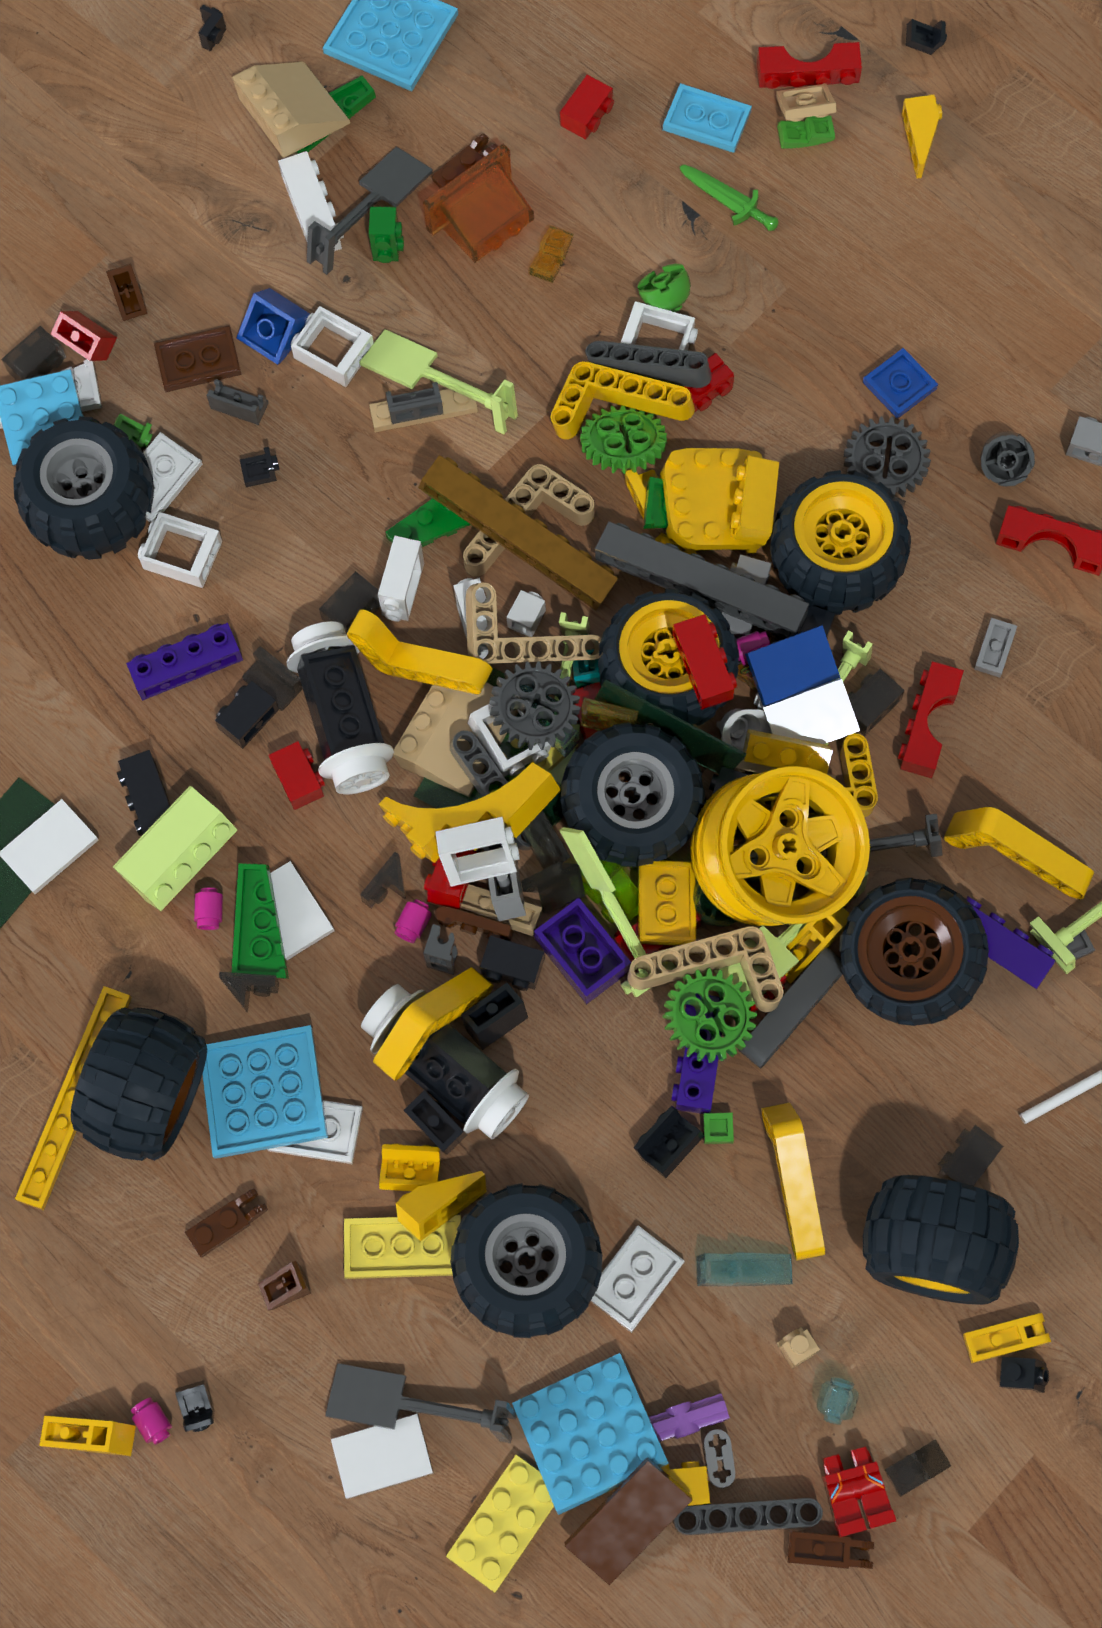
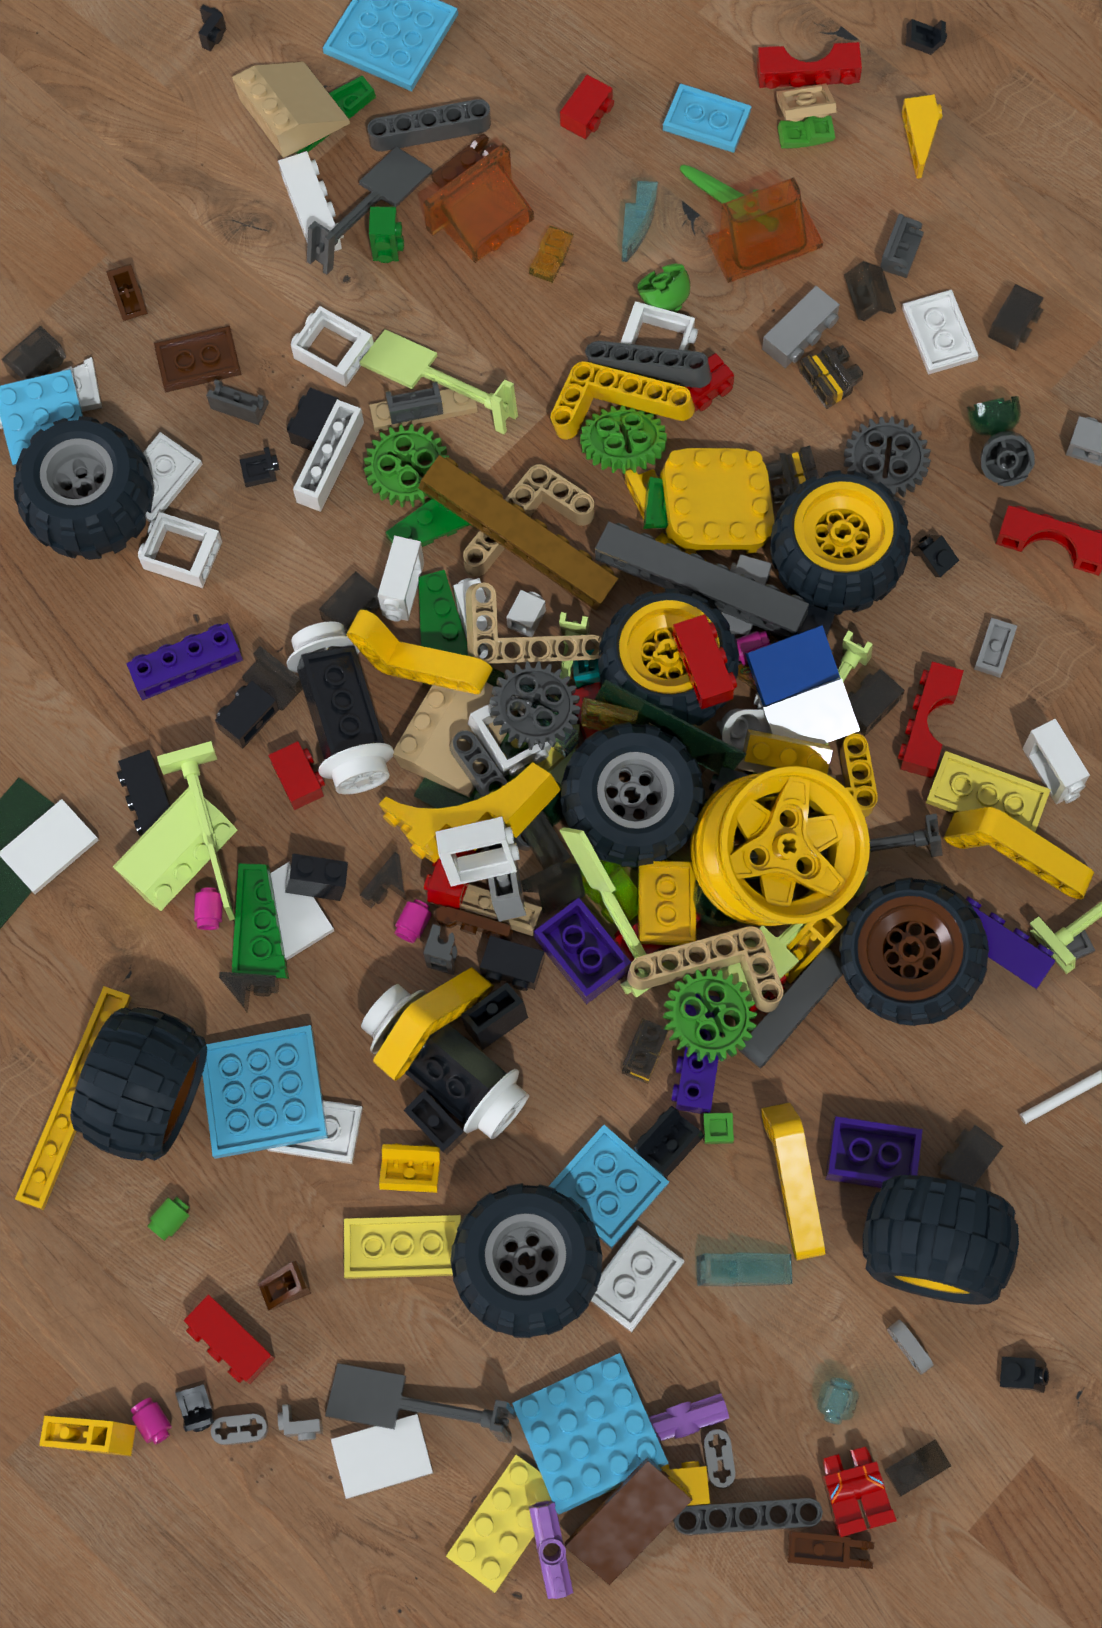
red brick [51,311,117,361] -> none
bright green bracket [114,414,153,449] -> none
reddish brown hinge [185,1189,268,1258] -> none
blue slope [237,288,310,365] -> none
yellow slope [396,1171,487,1241] -> none
yellow brick [731,455,779,545] -> none
tan brick [776,1327,820,1369] -> none
blue plate [863,348,938,419] -> none
yellow plate [963,1313,1051,1363] -> none
none -> bright green brick [147,1196,190,1241]
none -> yellowish green piece [157,741,235,921]
none -> red brick [183,1294,275,1384]
none -> light grey beam [210,1414,269,1445]
none -> light grey bracket [278,1404,323,1441]
none -> black brick [285,853,348,901]
none -> black brick [287,387,339,451]
none -> white brick [293,400,364,512]
none -> bright green gear [364,424,449,508]
none -> dark grey beam [367,99,491,151]
none -> green wing [419,570,468,684]
none -> medium lavender piece [529,1501,573,1599]
none -> medium azure plate [548,1125,669,1249]
none -> clear light blue slope [622,181,658,262]
none -> clear smoke hips [622,1018,669,1084]
none -> clear orange windscreen [708,177,823,283]
none -> light grey brick [762,286,840,368]
none -> clear smoke hips [766,446,819,503]
none -> clear smoke hips [799,345,863,409]
none -> dark purple brick [825,1116,923,1188]
none -> clear smoke panel [844,261,896,321]
none -> dark grey hinge [880,214,924,278]
none -> light grey beam [887,1320,934,1375]
none -> white tile [902,289,979,375]
none -> black bracket [911,534,959,577]
none -> light yellow plate [926,751,1051,832]
none -> clear green cylinder [966,396,1021,436]
none -> clear smoke brick [988,284,1044,351]
none -> white window [1023,719,1090,805]

